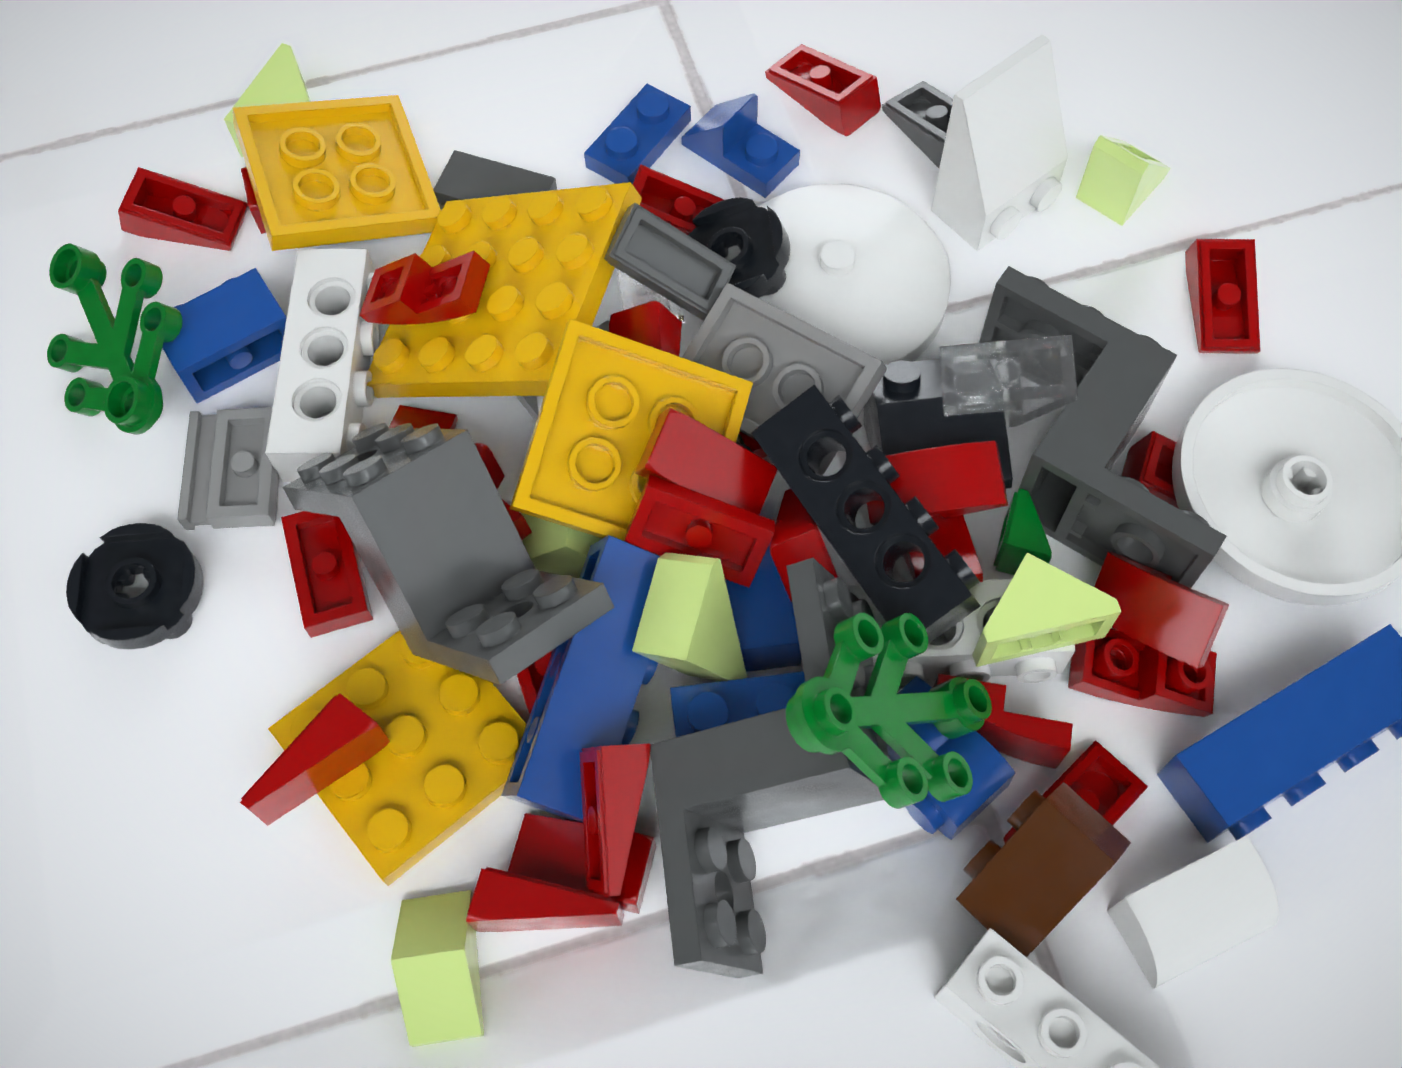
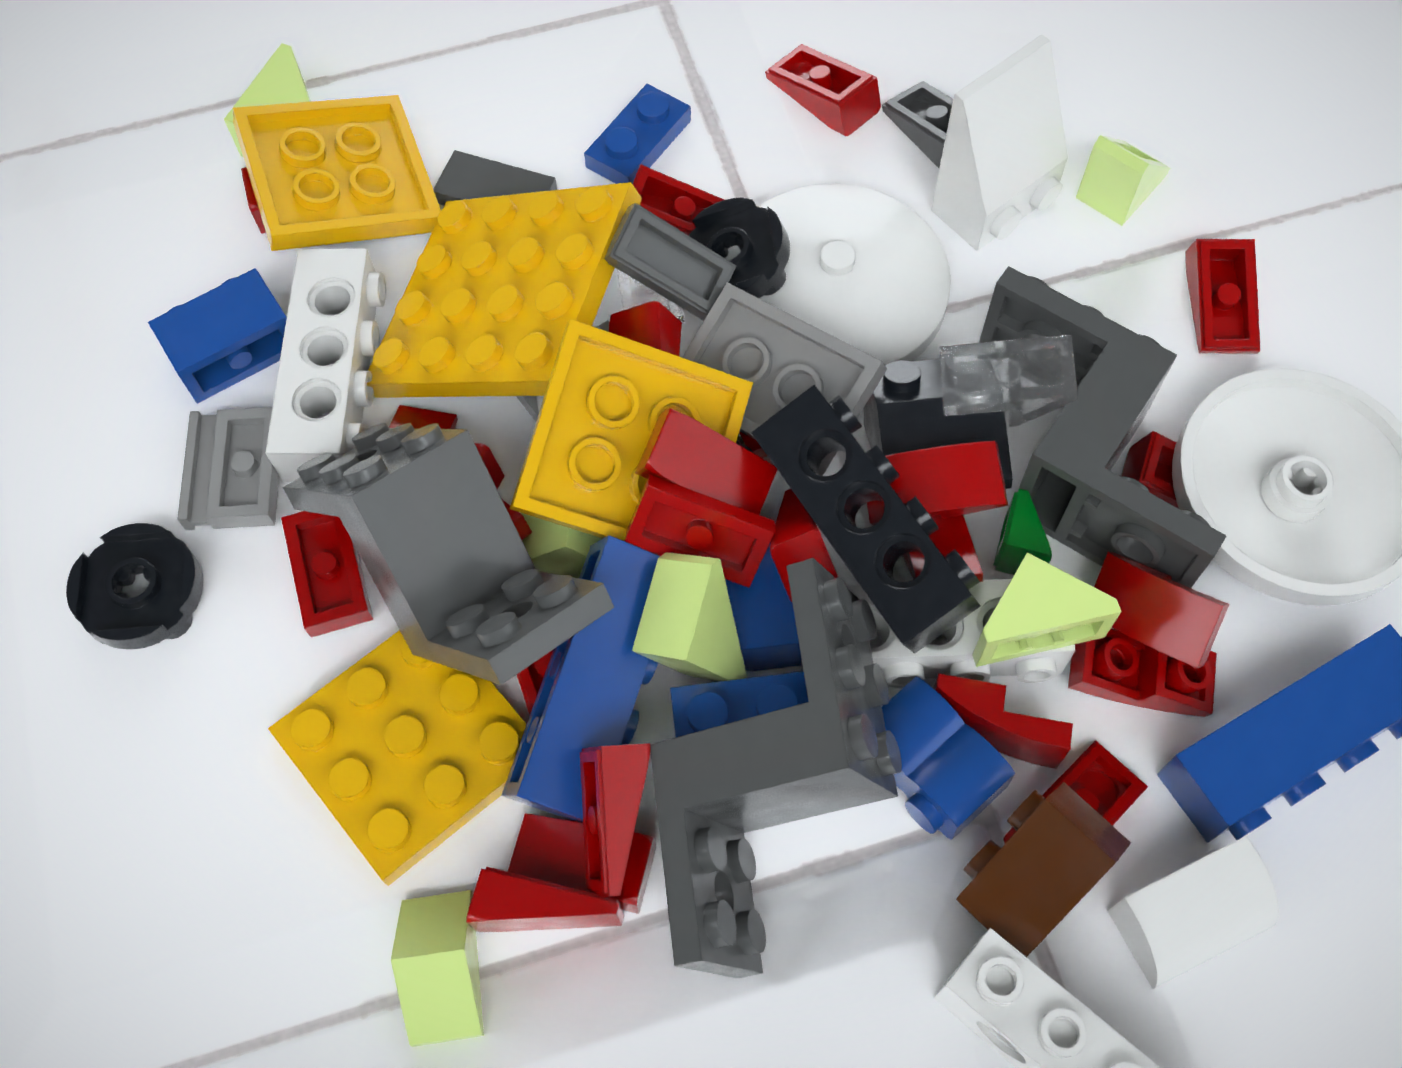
green plant [47,243,182,435] -> none
red slope [118,167,249,251] -> none
red slope [240,693,390,826] -> none
red slope [359,251,490,325] -> none
blue slope [681,93,800,198] -> none
green plant [786,613,992,809] -> none

